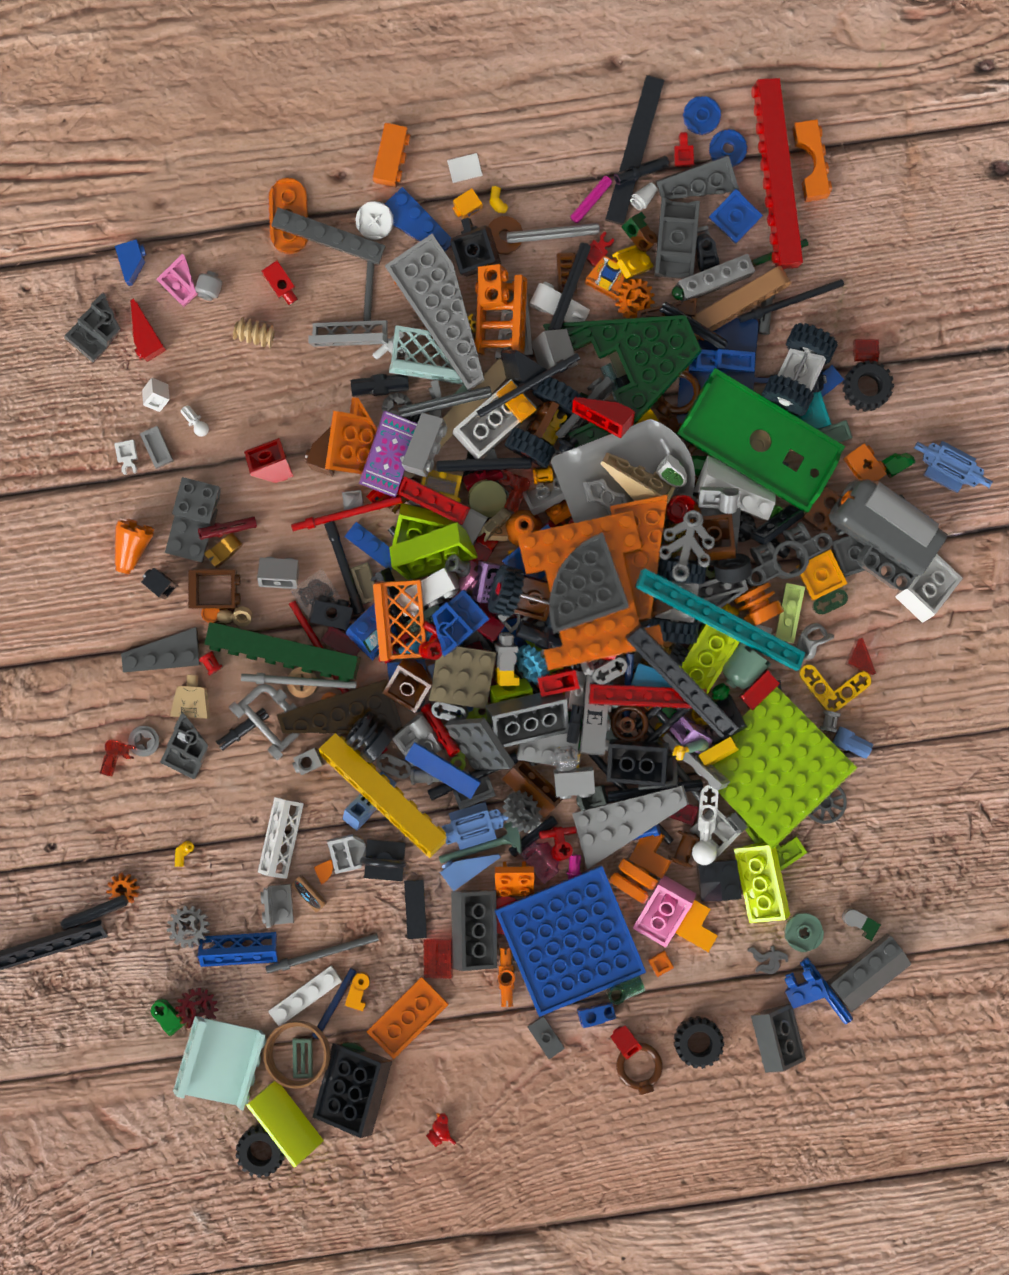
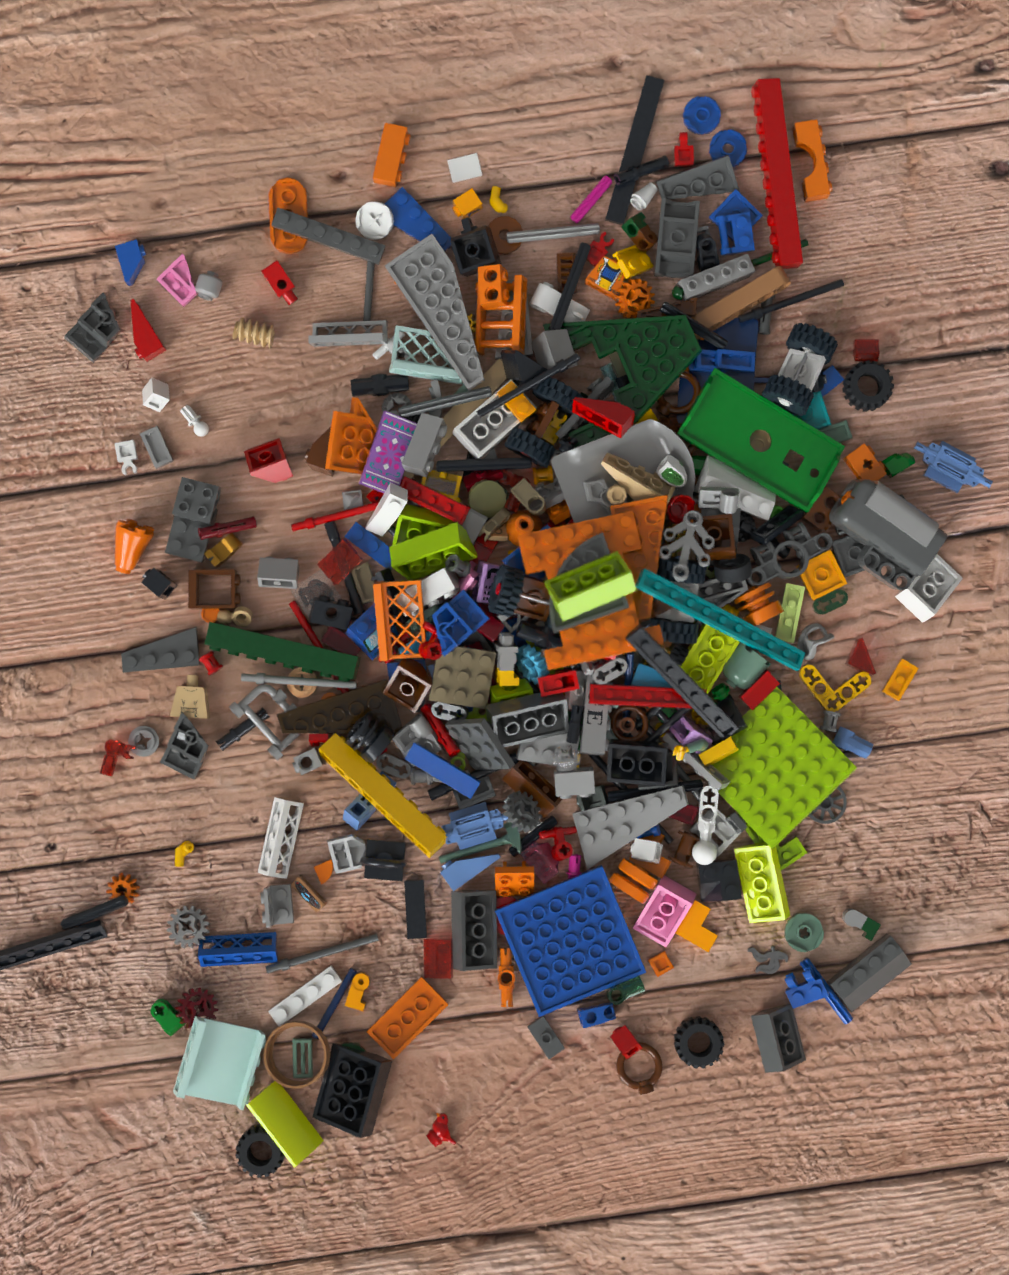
none -> red tile [309,734,328,747]
none -> clear red plate [317,539,363,585]
none -> white slope [365,482,408,536]
none -> dark tan piece [510,478,547,516]
none -> lime slope [544,551,636,621]
none -> tan tile [607,485,627,505]
none -> white brick [631,838,663,864]
none -> blue plate [715,212,755,256]
none -> light orange plate [881,658,919,701]

